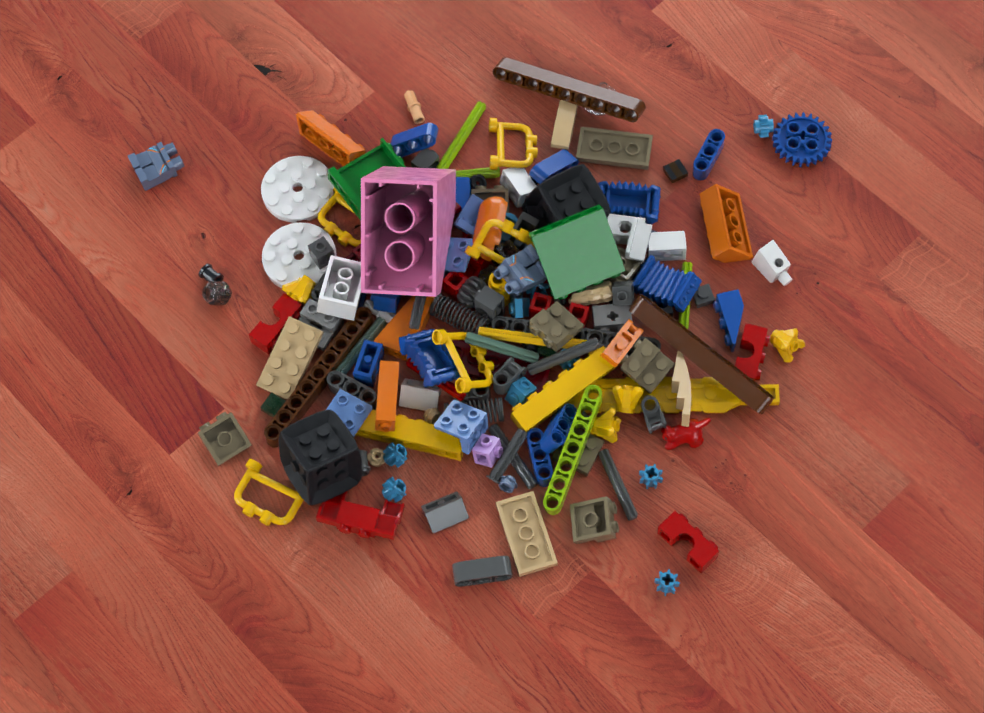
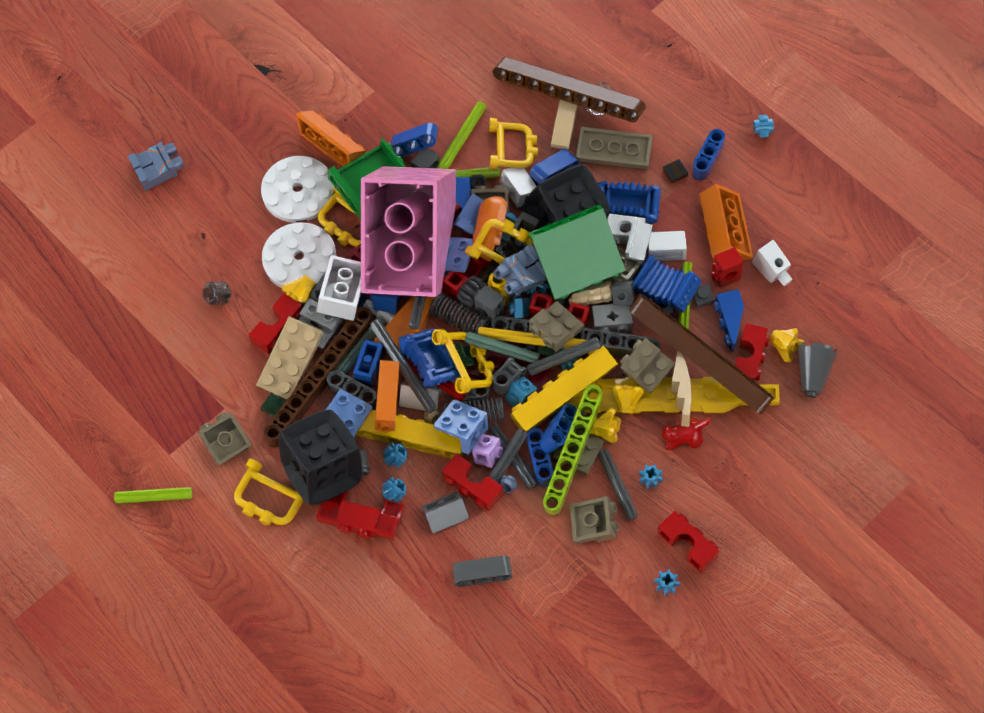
black bush [198,264,224,288] -> none
dark grey brick [308,236,335,269] -> none
tan plate [367,448,385,467] -> none
light nougat axle [404,90,425,124] -> none
tan plate [495,491,558,577] -> none
orange plate [600,319,644,368] -> none
dark grey piece [641,395,667,434] -> none
blue gear [772,112,832,167] -> none
none -> lime axle [114,487,193,503]
none -> dark grey axle [371,319,436,414]
none -> red arch [442,453,504,511]
none -> clear green tile [455,343,476,367]
none -> red brick [711,247,744,288]
none -> dark grey cone [798,343,837,398]

